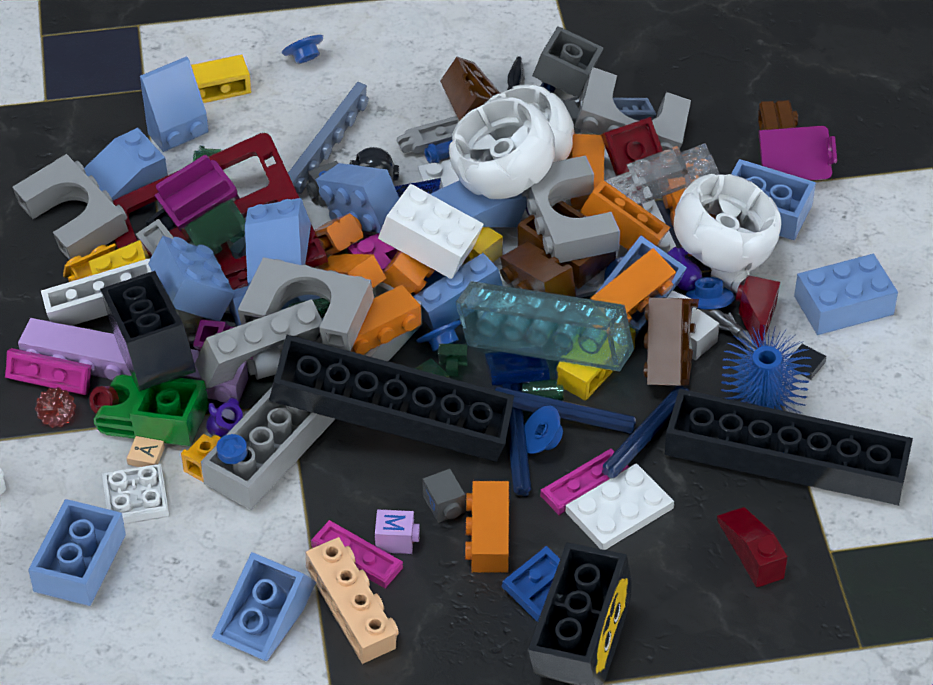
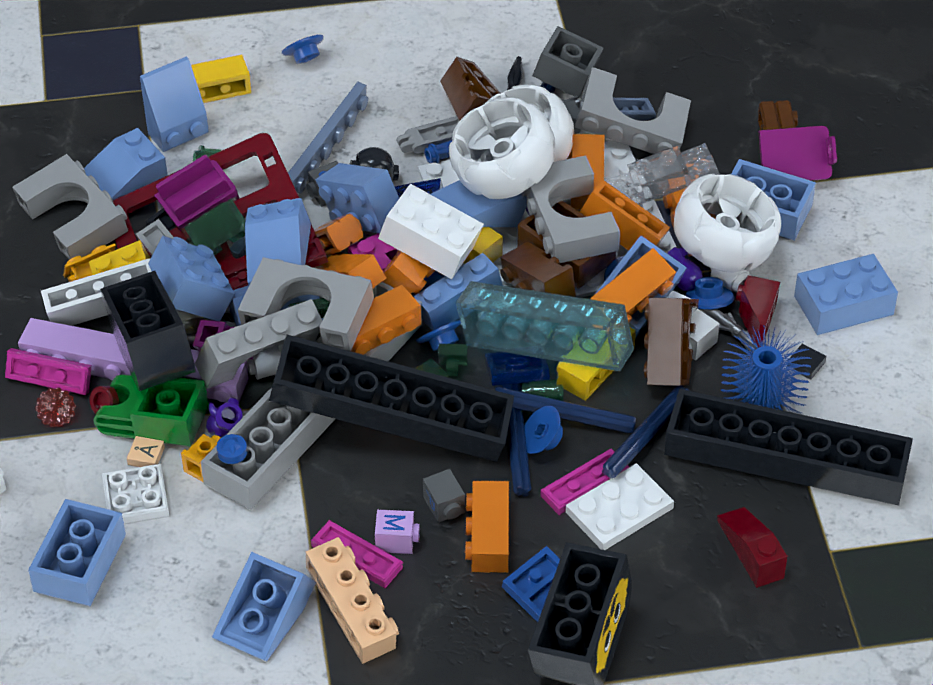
dark red tile [601,117,669,185] -> none

